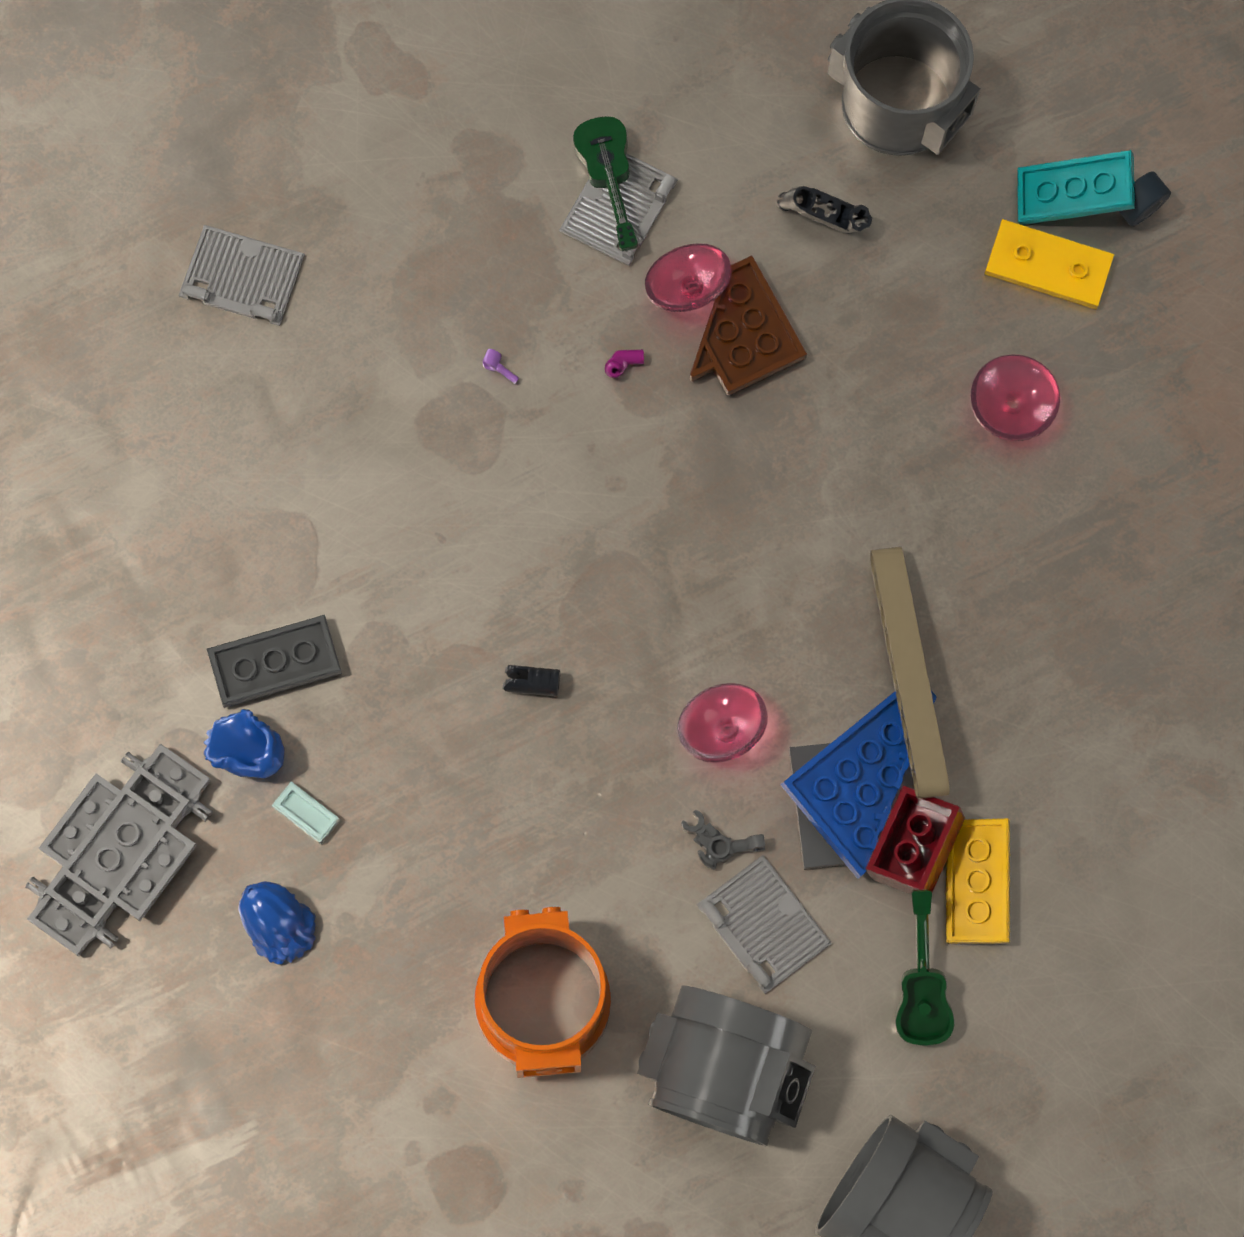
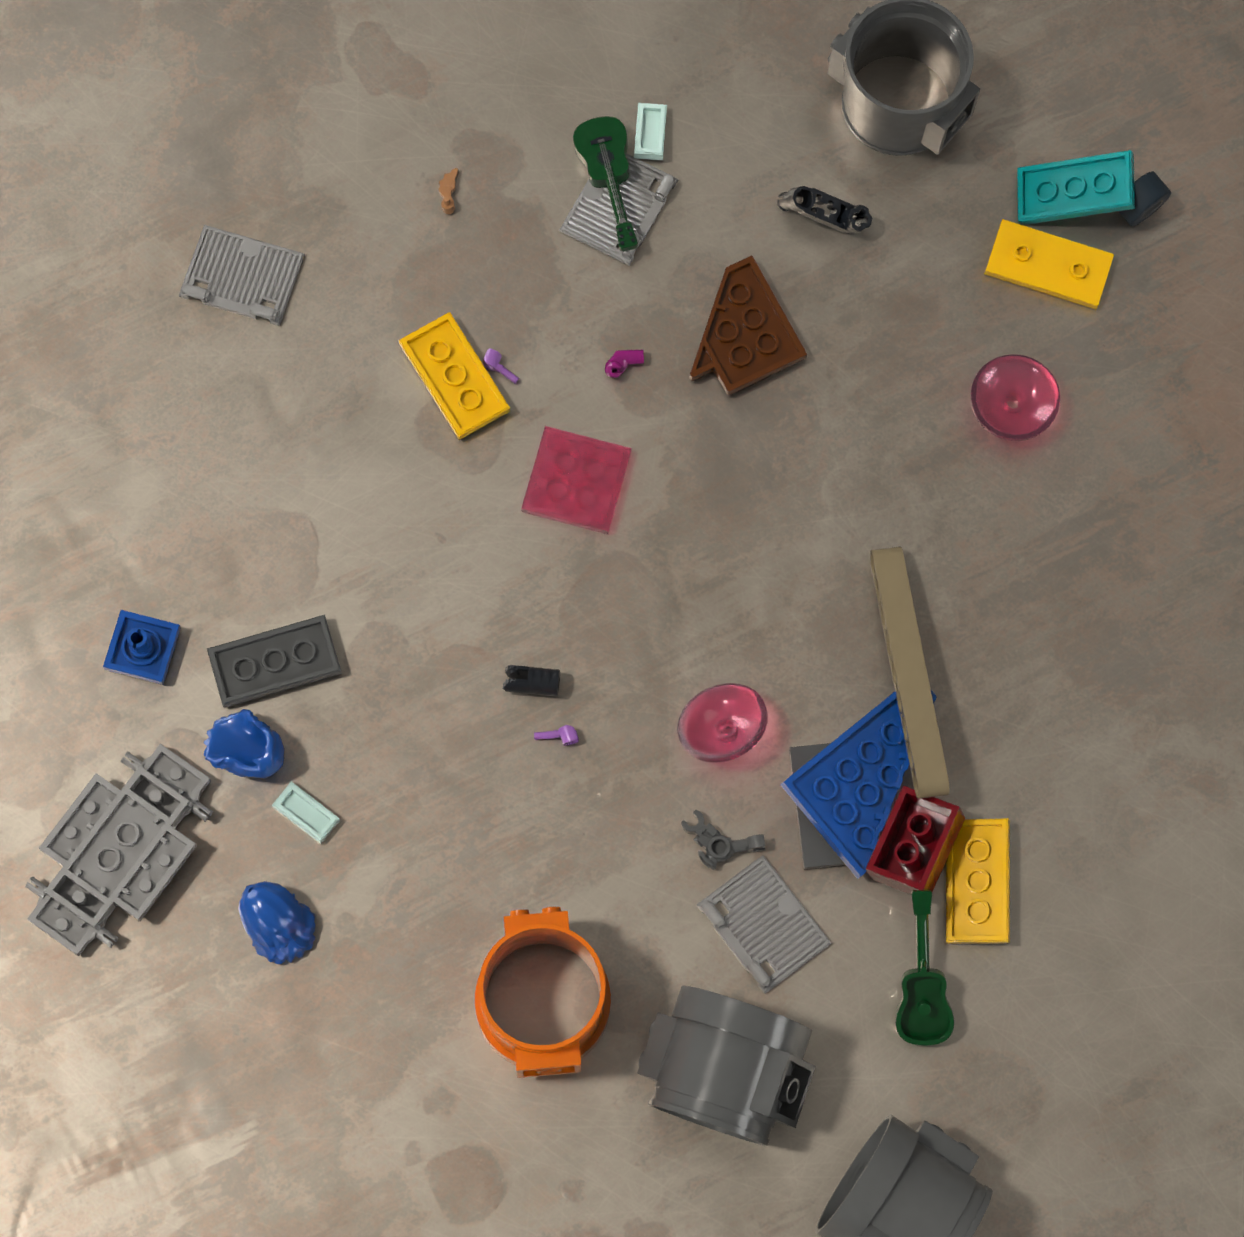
clear pink dish [645,244,732,312] -> none
none -> blue plate [103,610,181,685]
none -> yellow plate [398,312,510,440]
none -> medium nougat piece [438,168,459,214]
none -> clear pink plate [521,426,632,535]
none -> medium lavender hand [534,725,579,746]
none -> light aqua tile [634,103,667,160]

